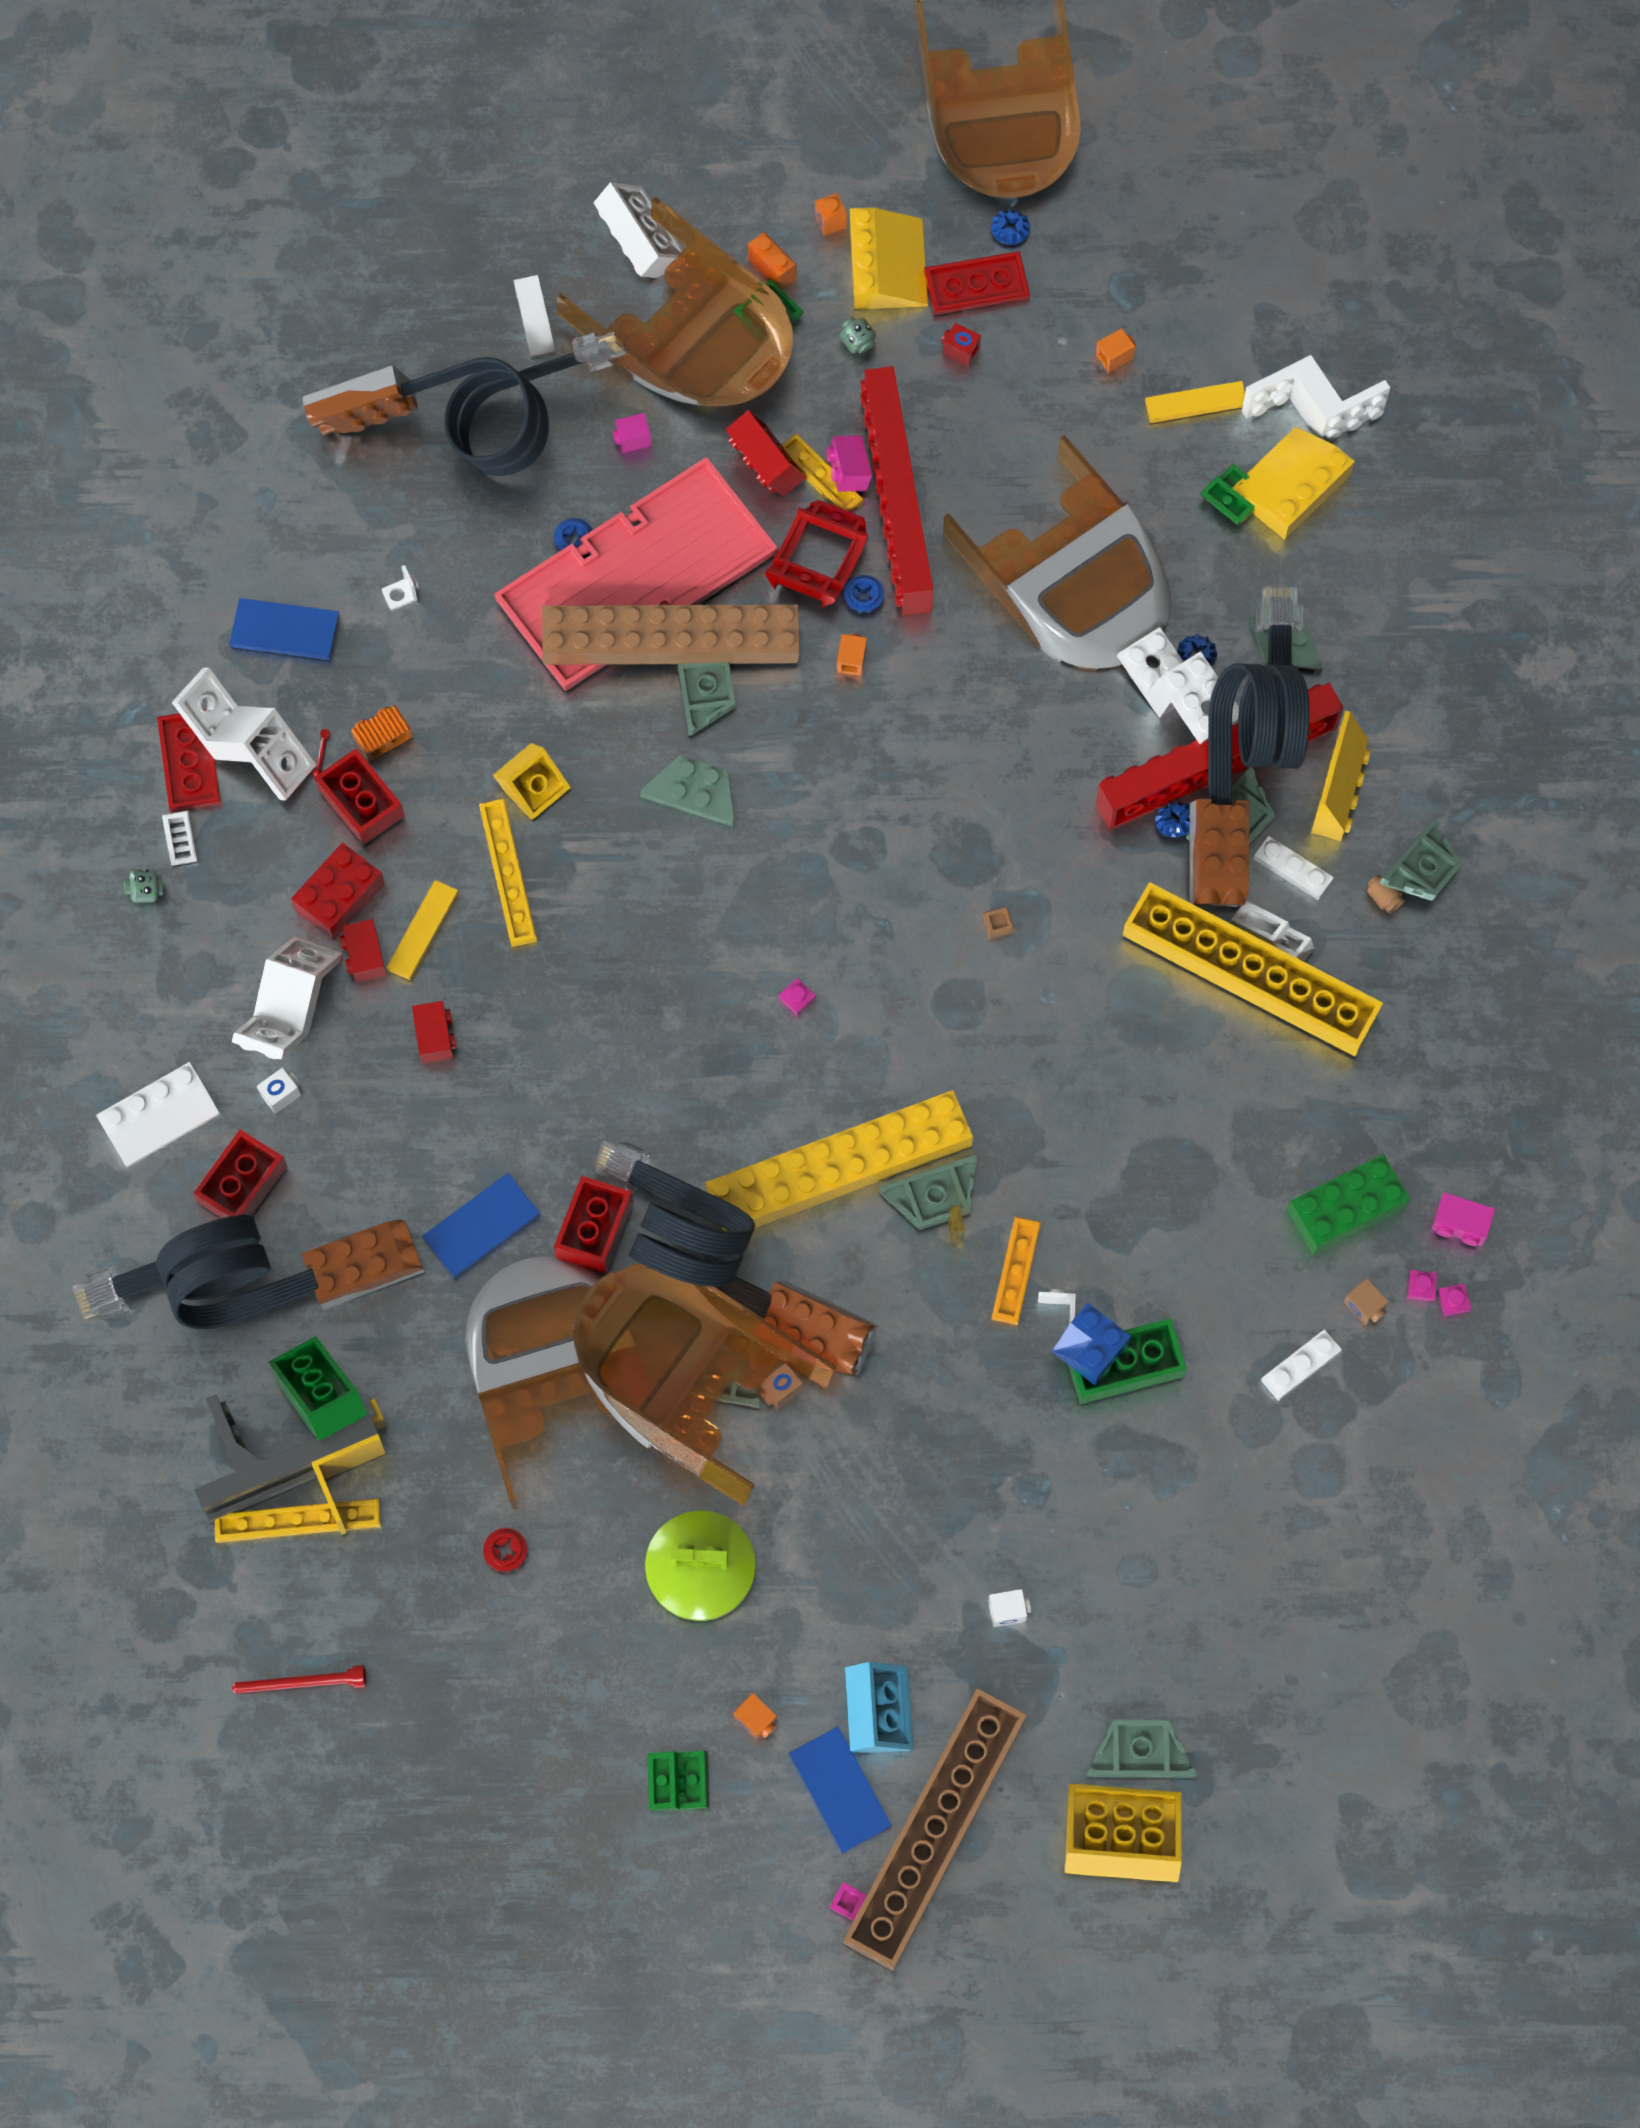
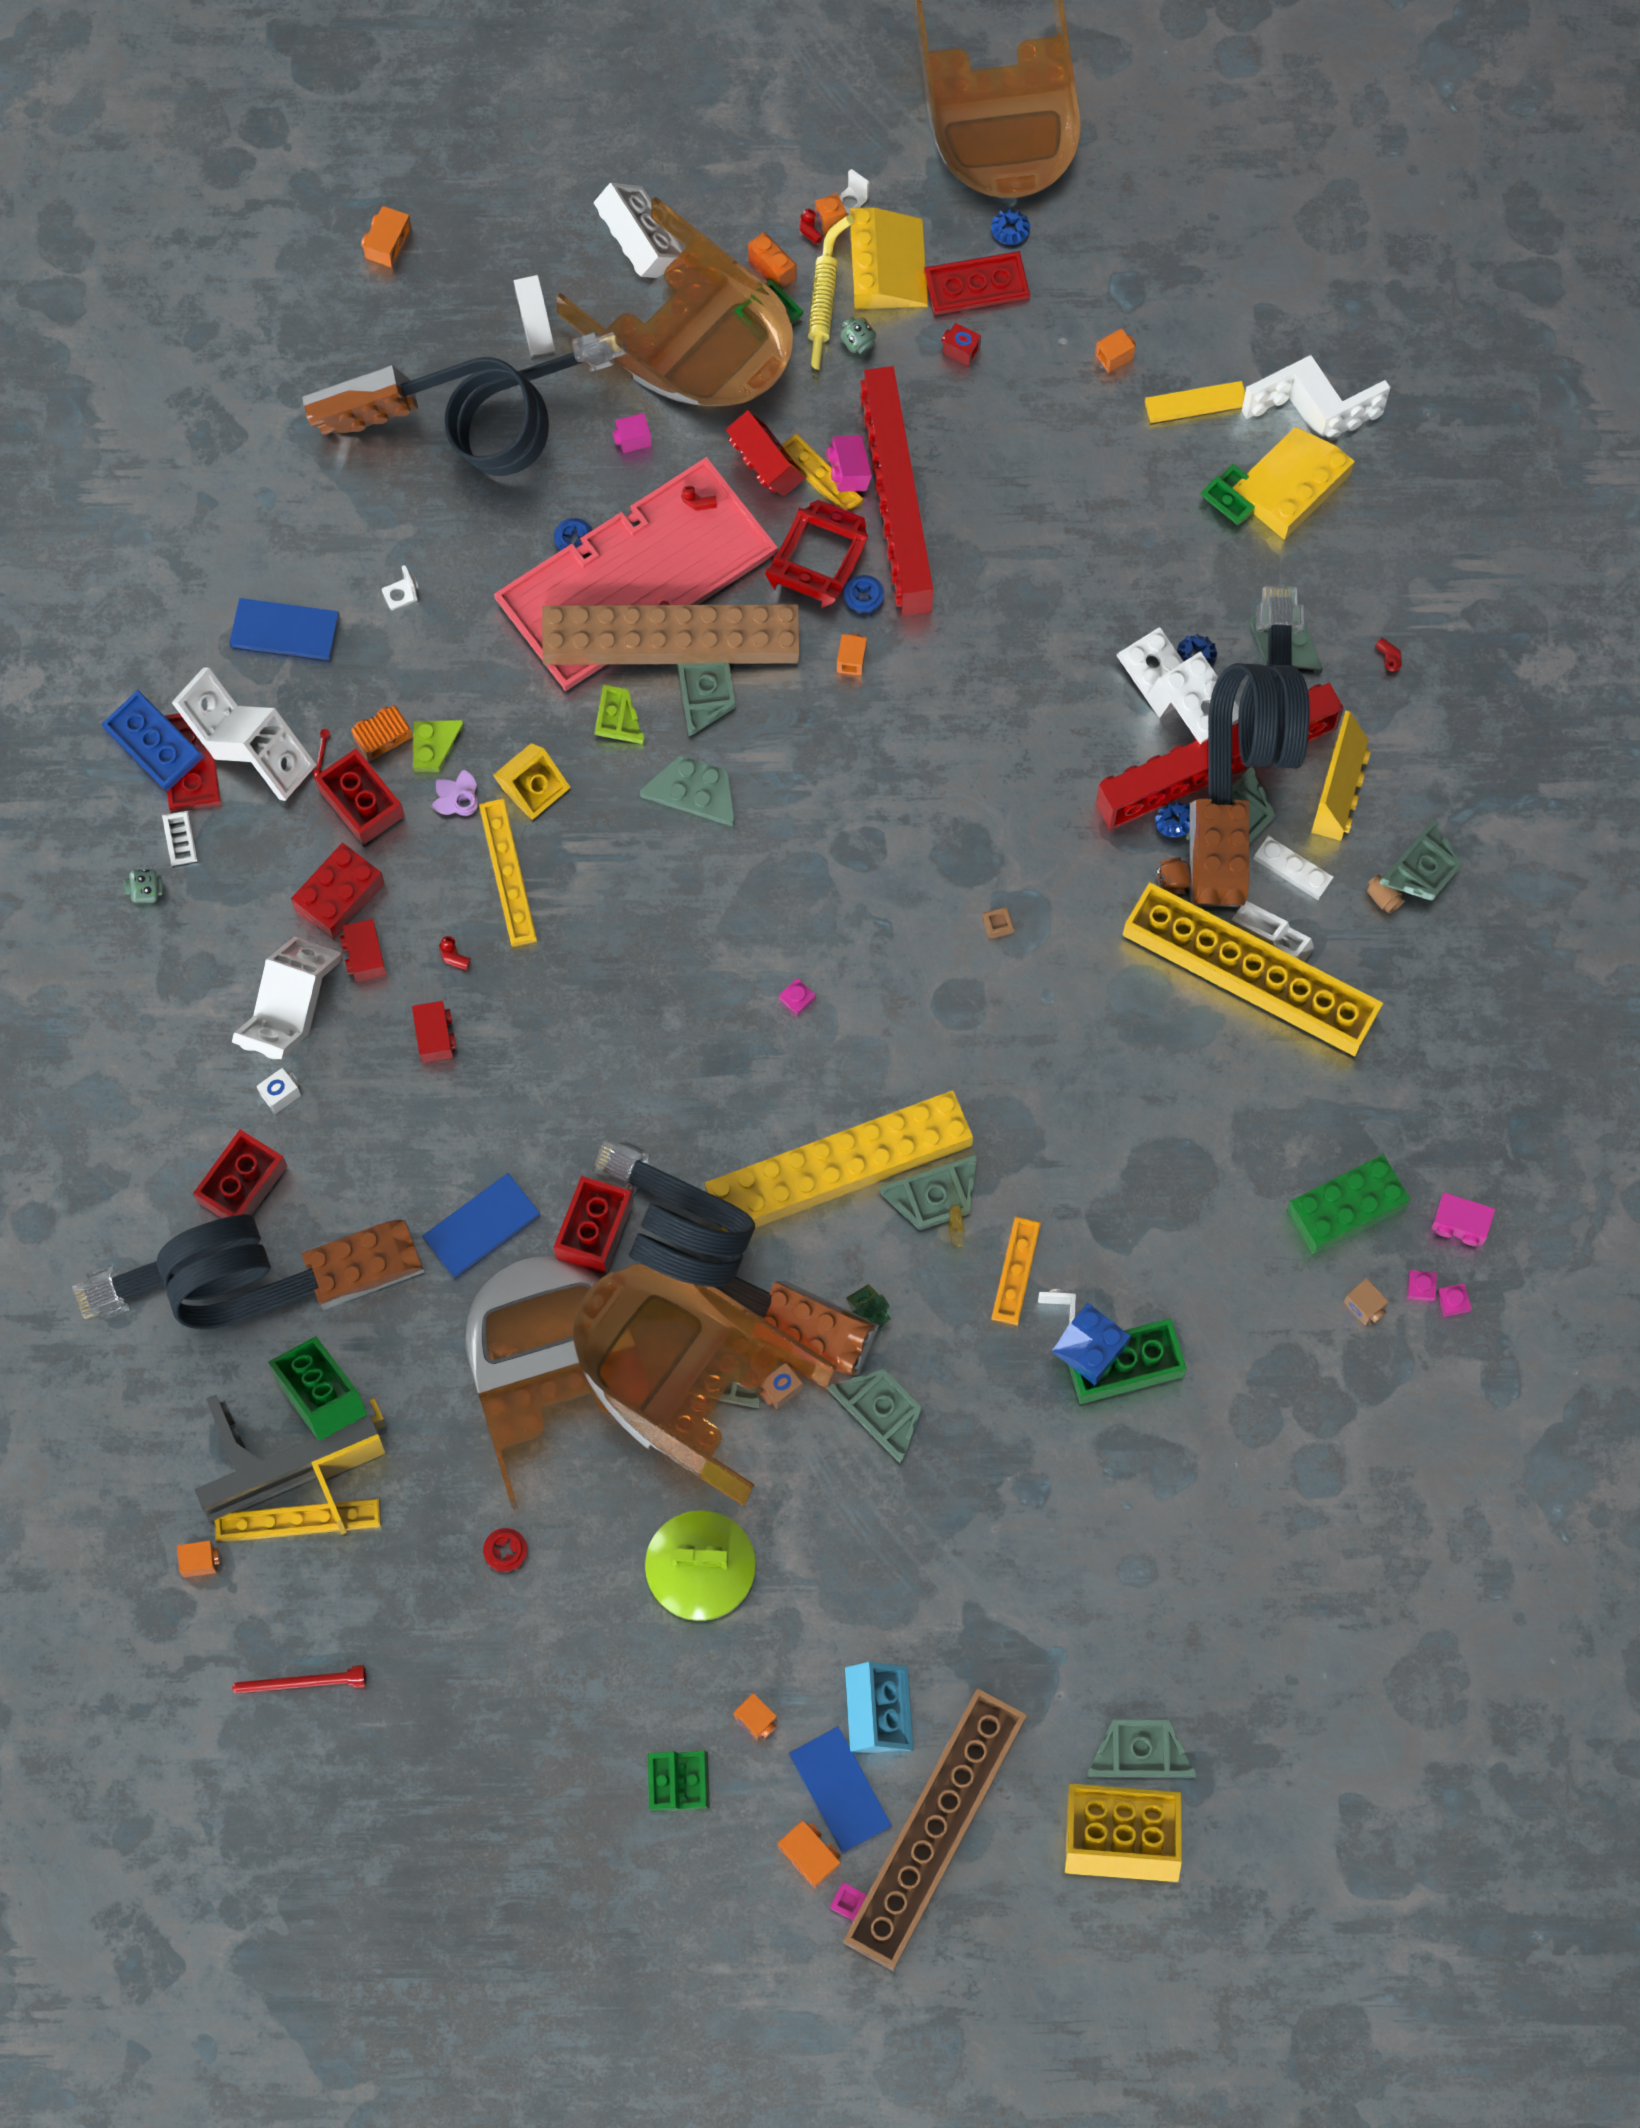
white slope [96,1062,220,1168] -> none
yellow tile [386,880,459,981] -> none
windscreen [943,435,1171,671] -> none
white brick [988,1589,1031,1627] -> none
white plate [1261,1329,1342,1401] -> none
none -> blue tile [101,690,204,792]
none -> orange brick [177,1540,220,1578]
none -> orange brick [361,206,412,267]
none -> lime wing [413,720,464,773]
none -> lavender plate [432,770,478,816]
none -> red arm [439,936,471,971]
none -> lime wing [594,685,644,744]
none -> red arm [681,486,717,511]
none -> orange brick [777,1820,841,1889]
none -> red arm [799,208,824,245]
none -> light yellow piece [808,215,854,370]
none -> sand green wing [828,1369,922,1464]
none -> white bracket [839,169,869,215]
none -> clear green brick [846,1284,891,1329]
none -> dark orange head [1156,857,1191,897]
none -> red arm [1375,637,1402,672]

